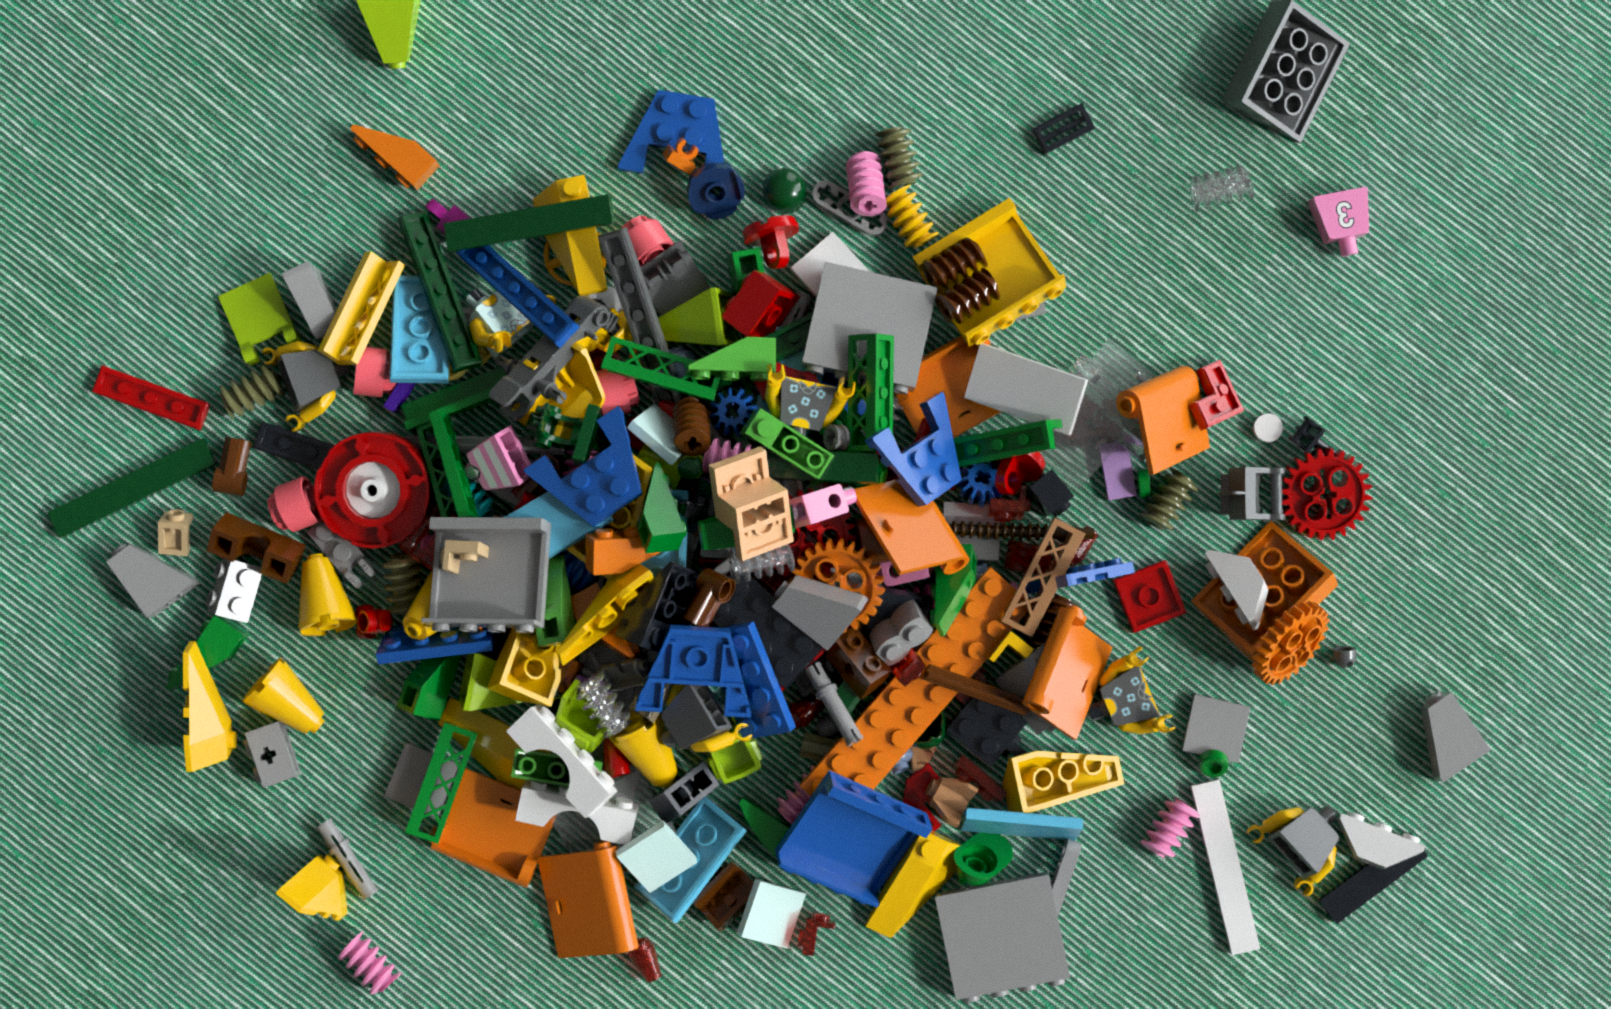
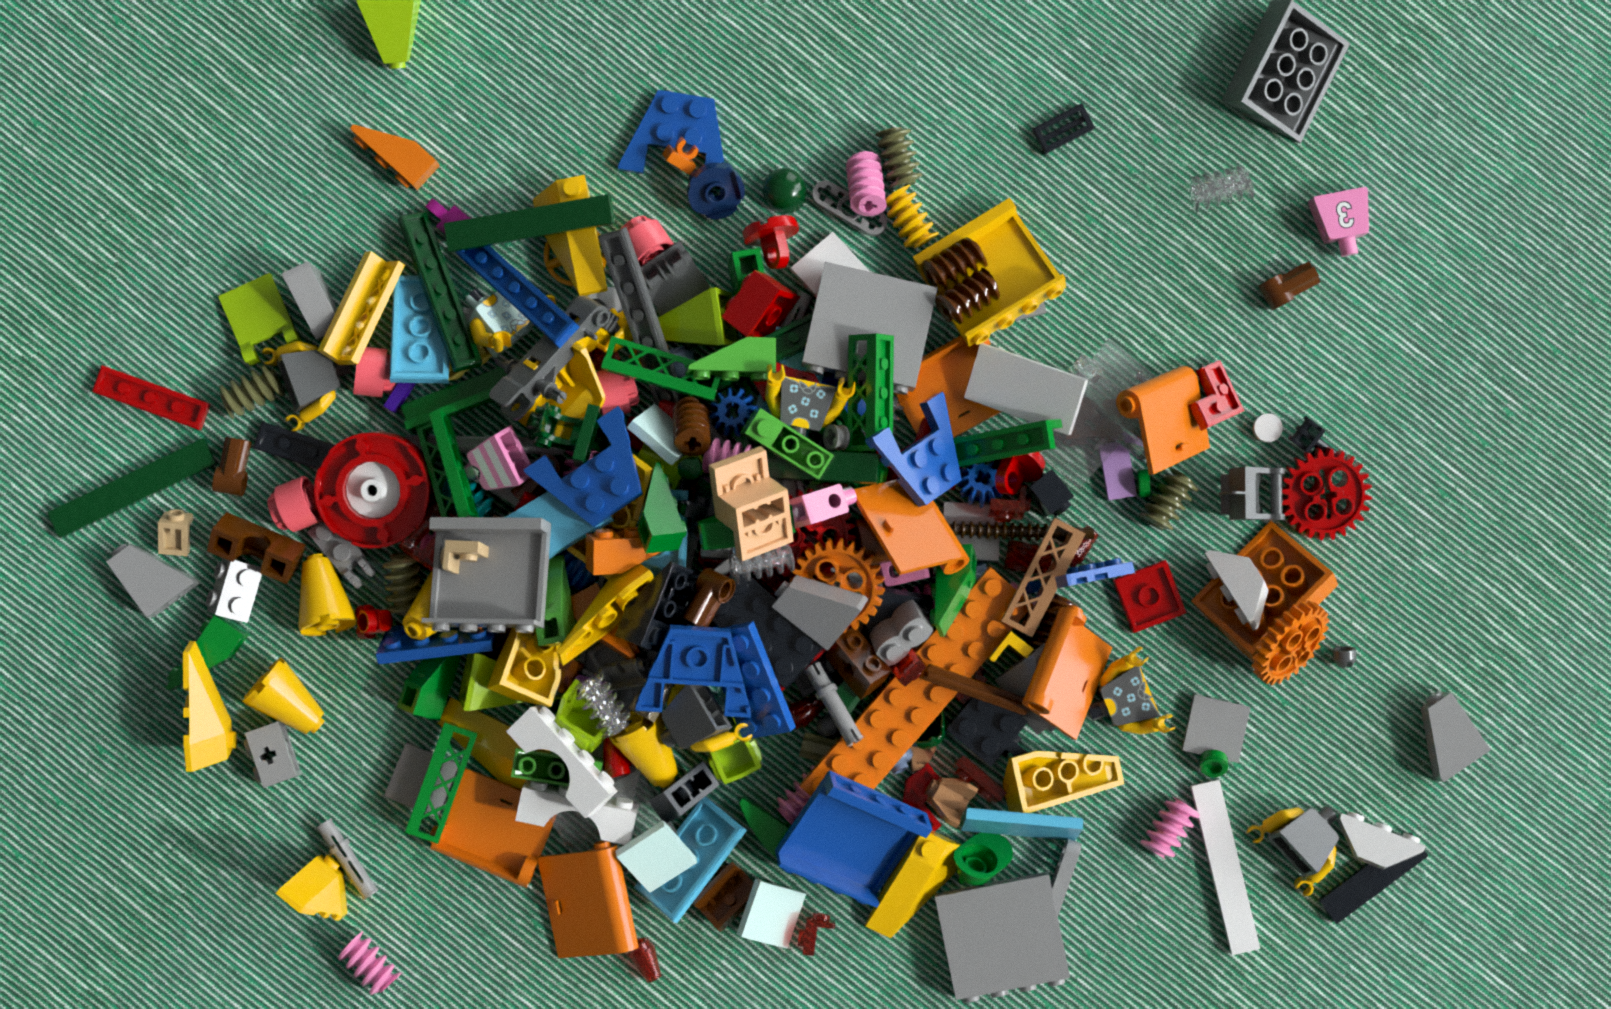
none -> reddish brown piece [1258,261,1320,311]

